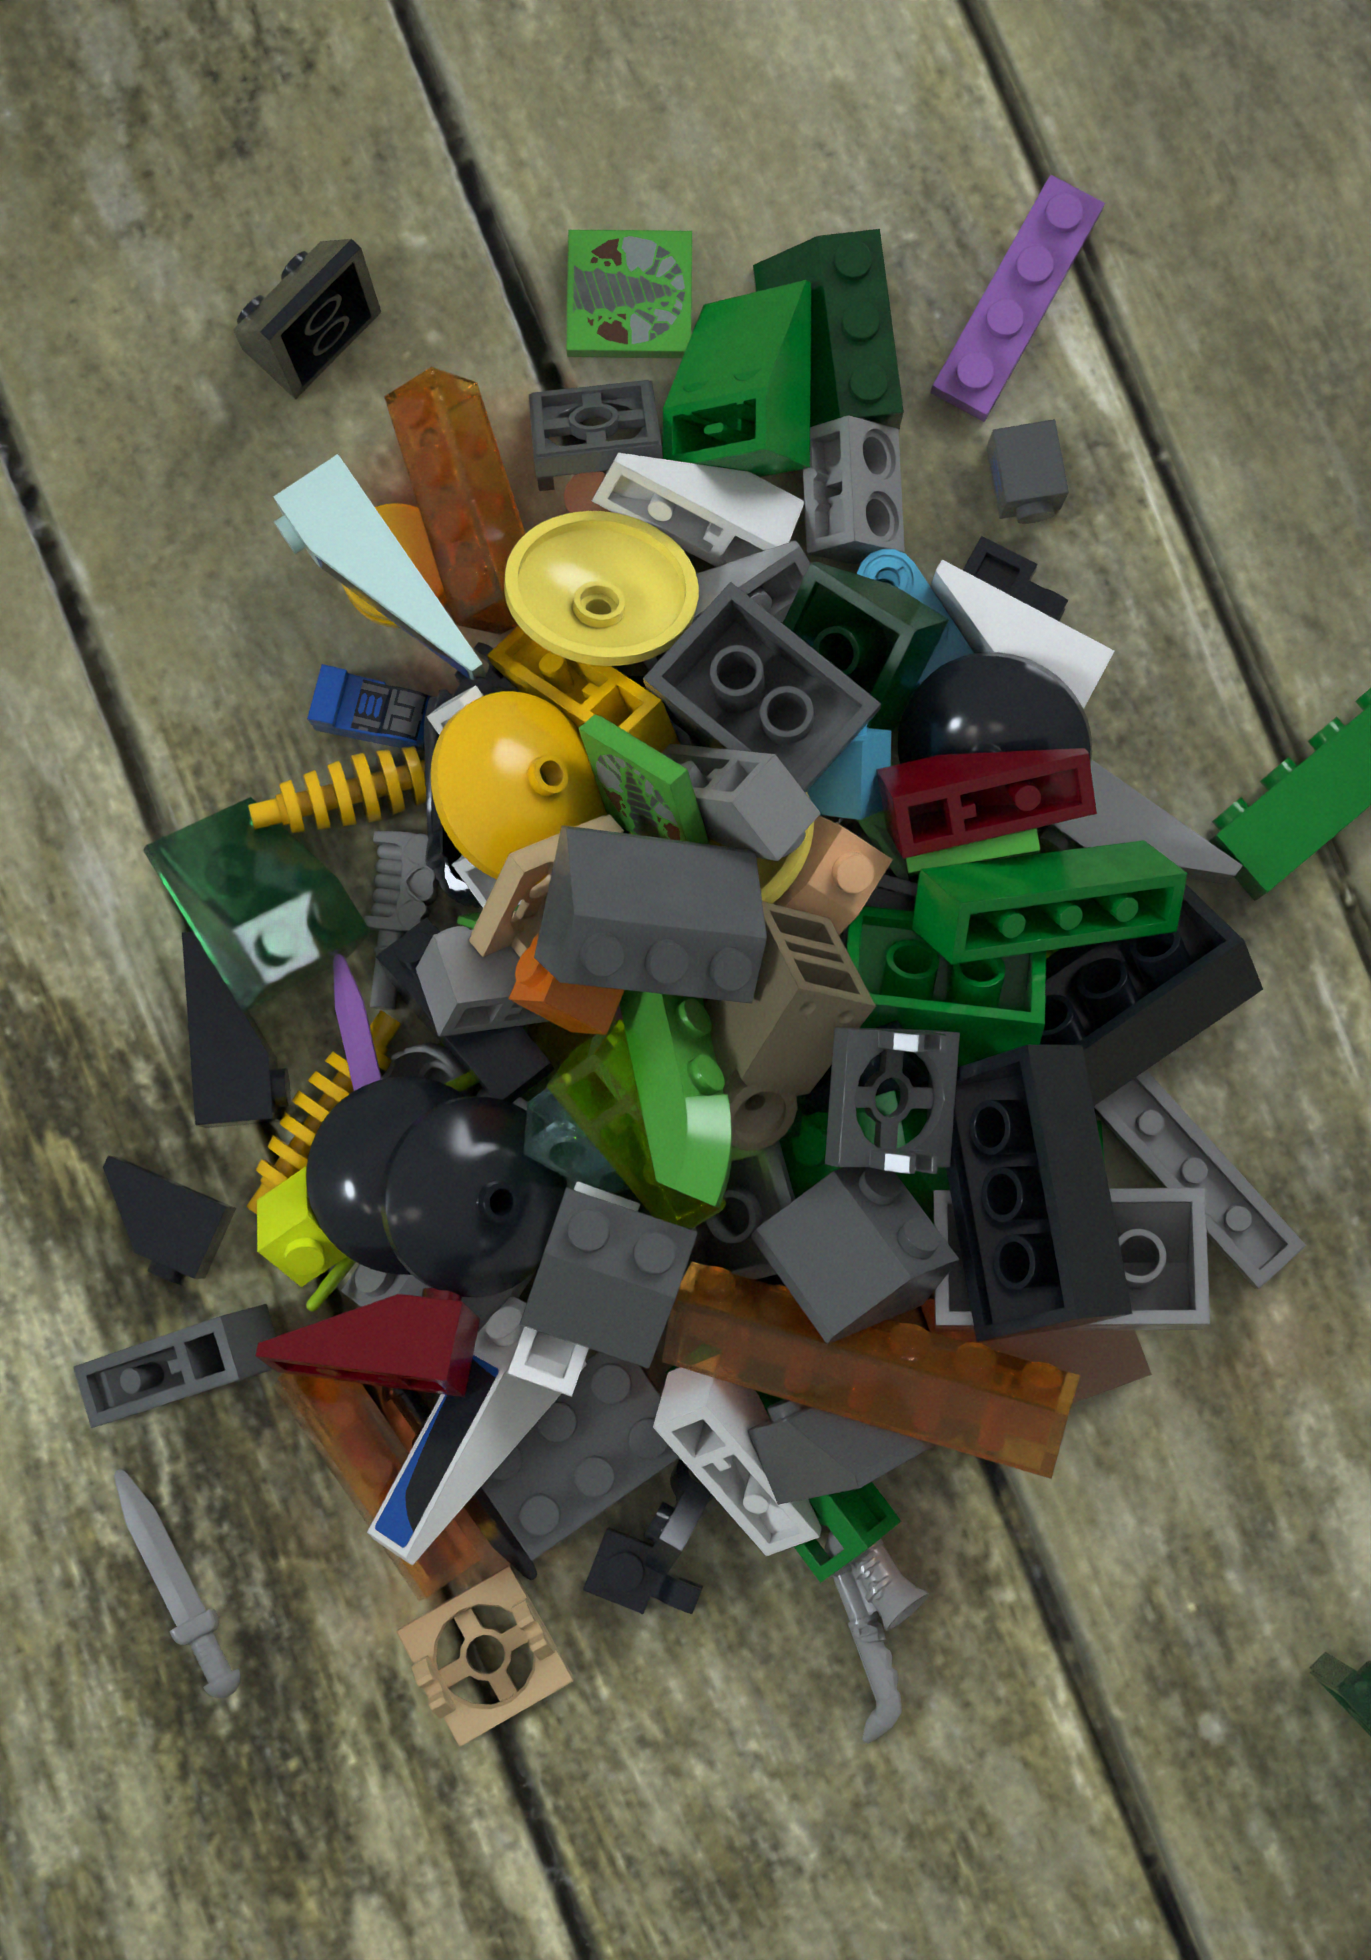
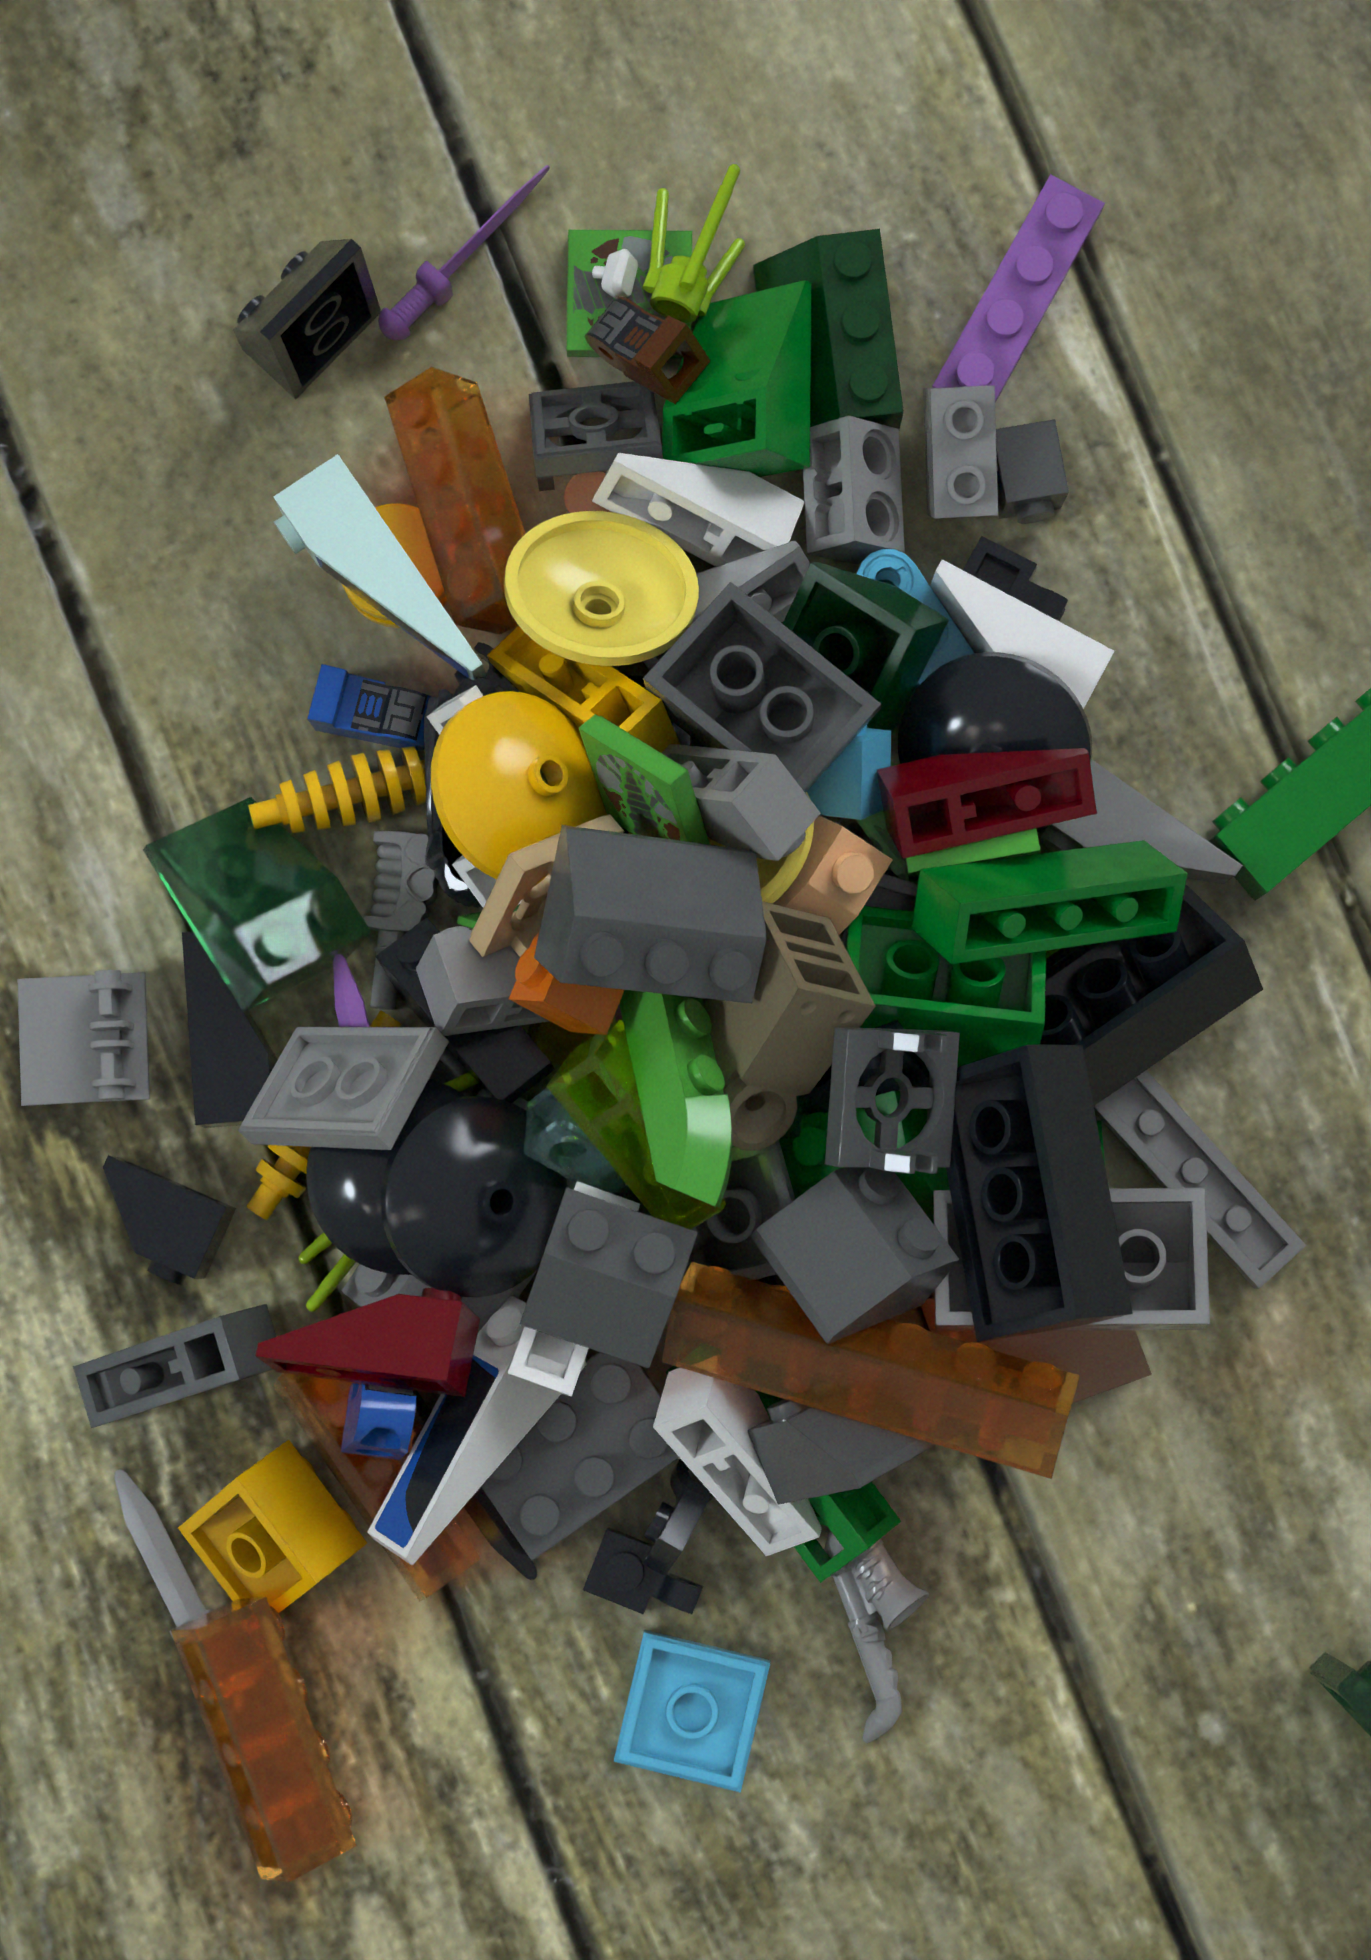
neon yellow brick [257,1166,347,1287] -> none
tan piece [396,1564,574,1747] -> none
none -> light grey hinge [17,970,150,1106]
none -> clear orange brick [171,1597,357,1882]
none -> yellow slope [178,1439,368,1631]
none -> light grey tile [238,1027,449,1150]
none -> blue leg [341,1383,416,1460]
none -> medium lavender sword [378,165,550,340]
none -> reddish brown leg [585,296,711,404]
none -> white rock [592,249,638,298]
none -> medium azure tile [614,1630,770,1792]
none -> lime plant [642,164,745,323]
none -> light grey brick [923,385,998,519]

